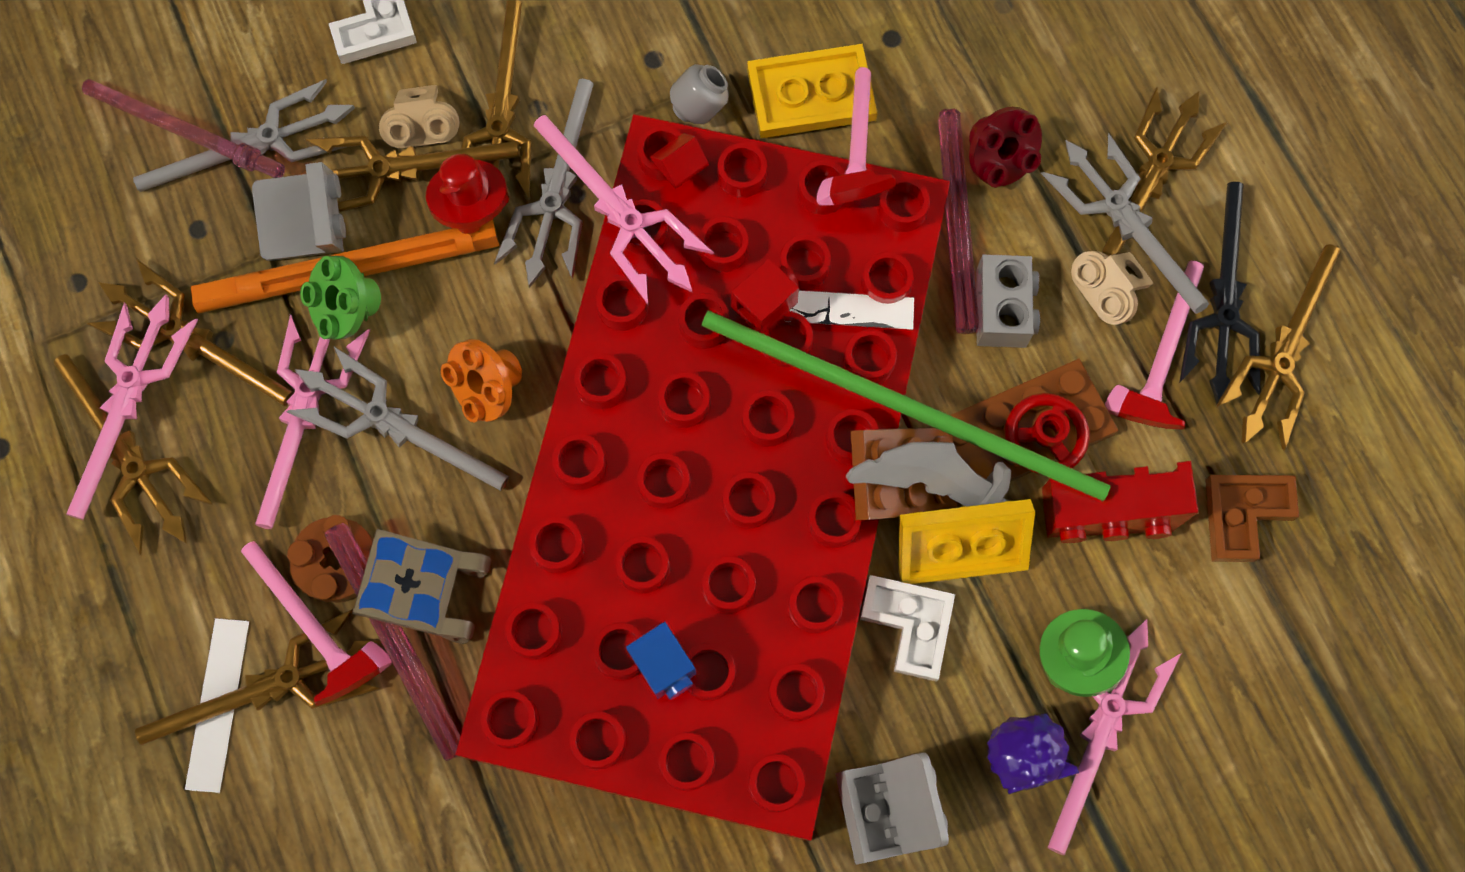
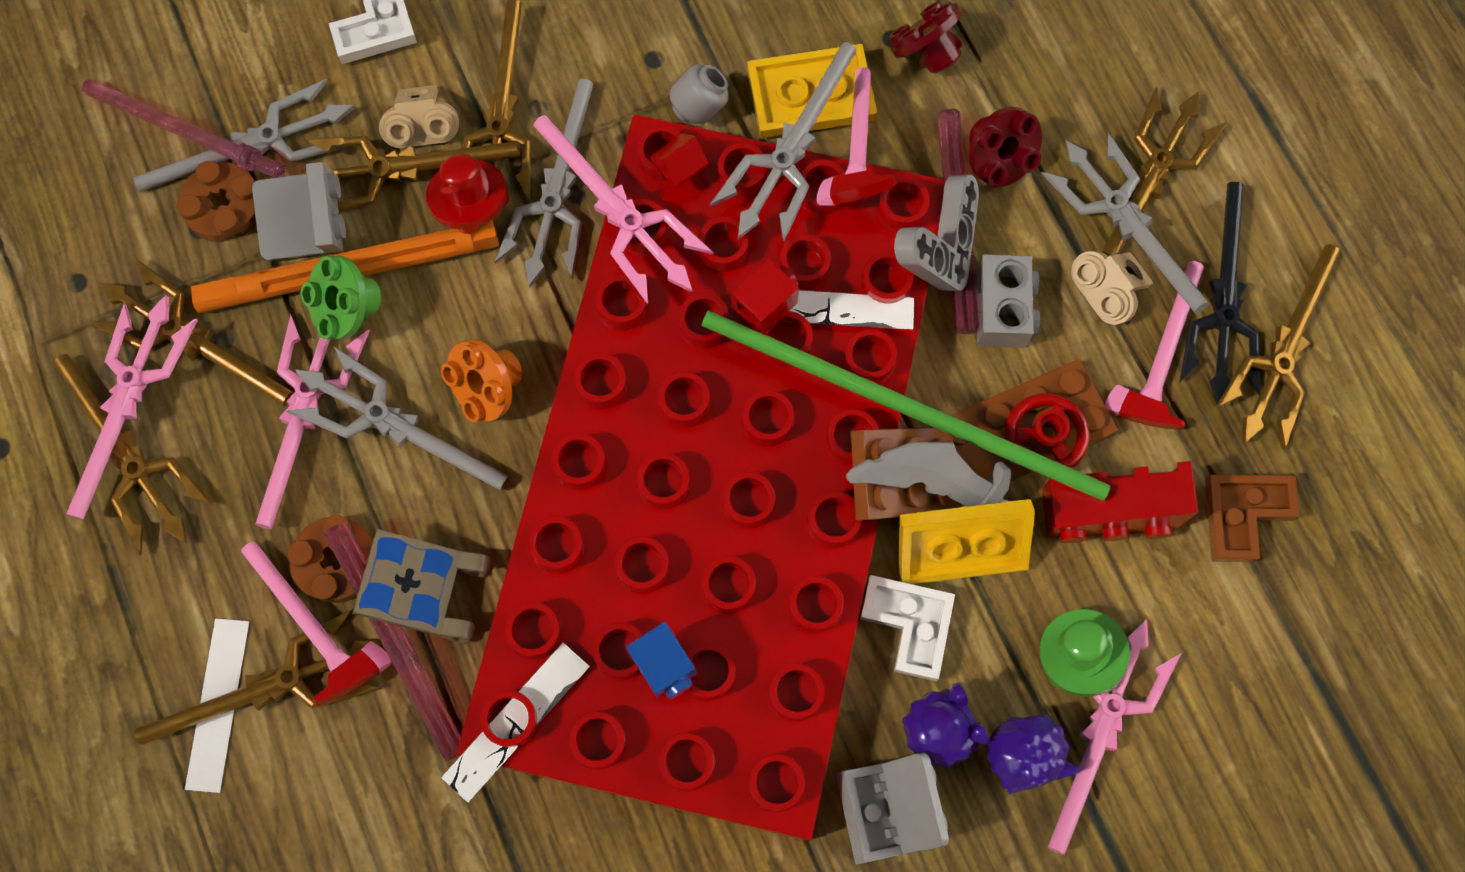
none -> dark orange plate [177,161,256,242]
none -> white sticker [441,643,590,802]
none -> light grey piece [708,42,856,242]
none -> dark red plate [889,0,962,73]
none -> light grey beam [894,174,979,291]
none -> dark purple animal [902,682,990,768]

